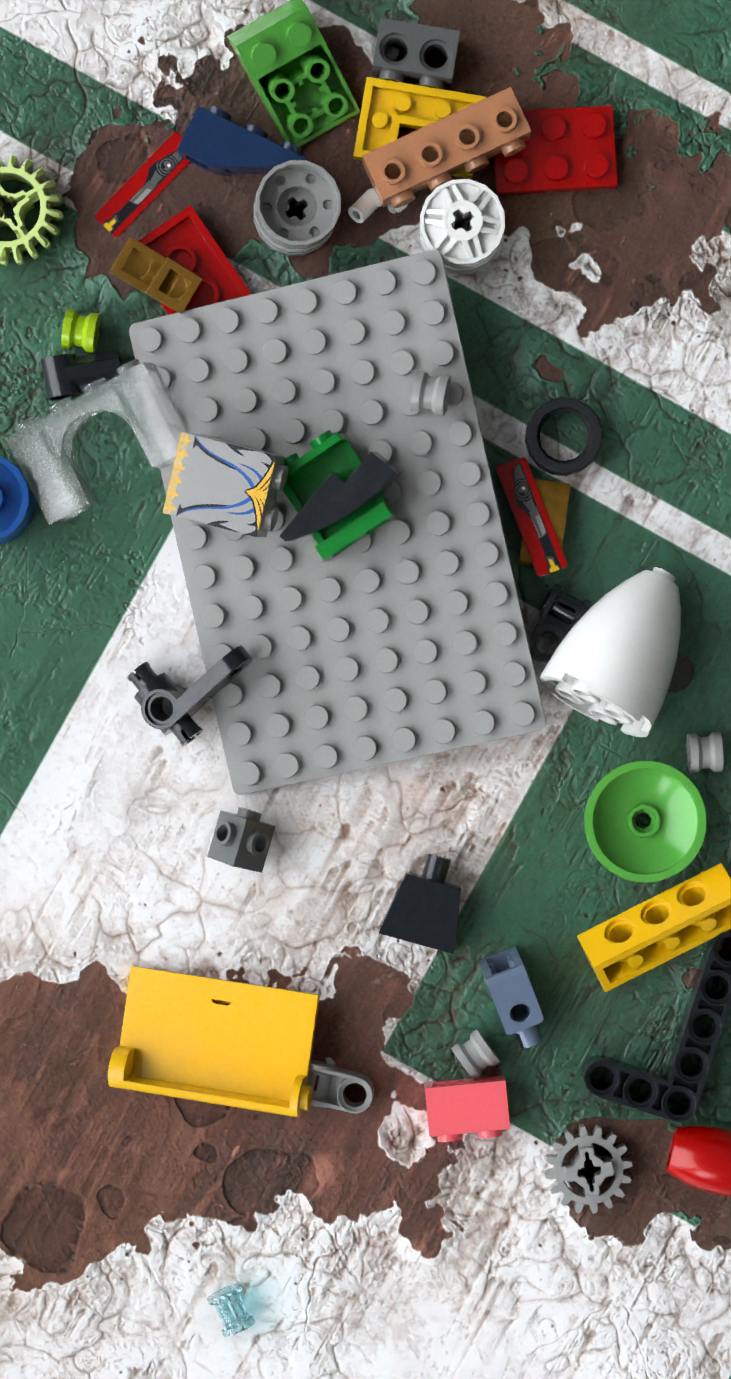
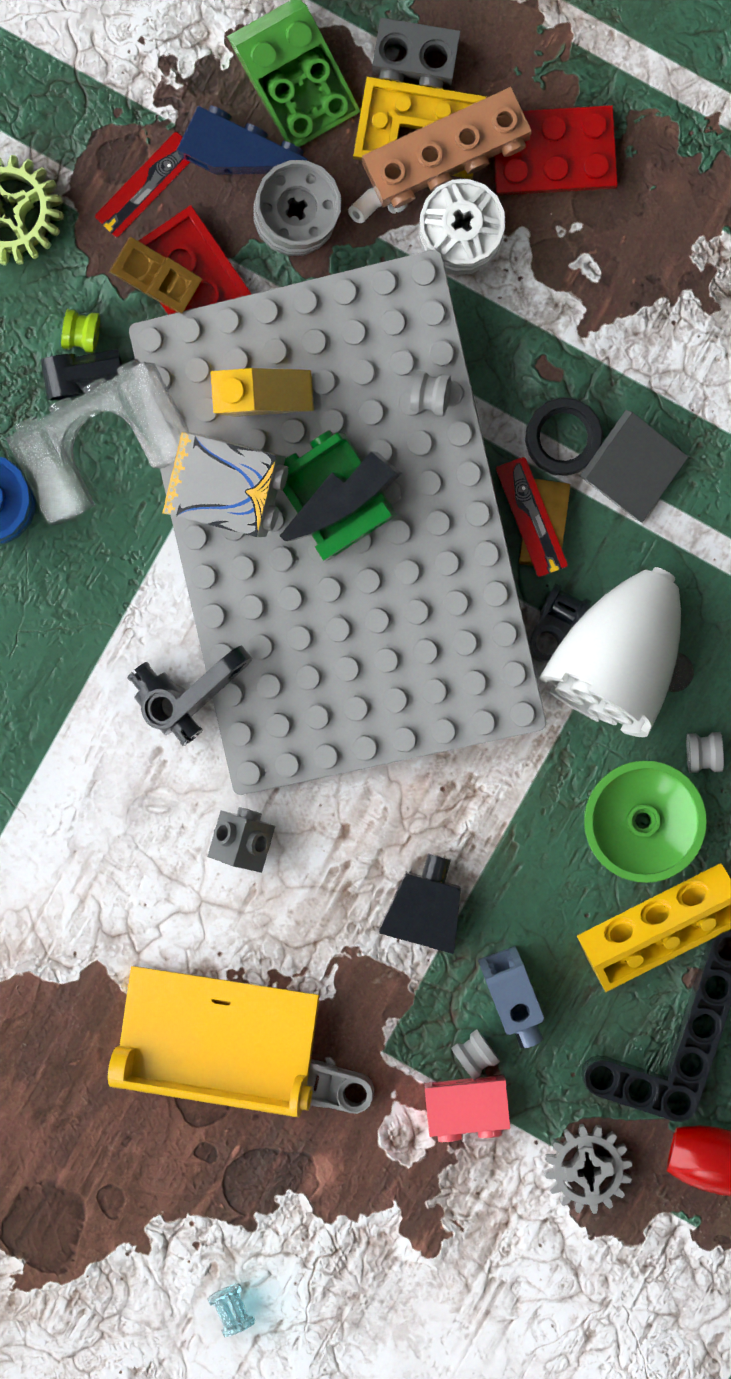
none -> yellow slope [211,368,314,417]
none -> dark grey tile [580,410,688,523]

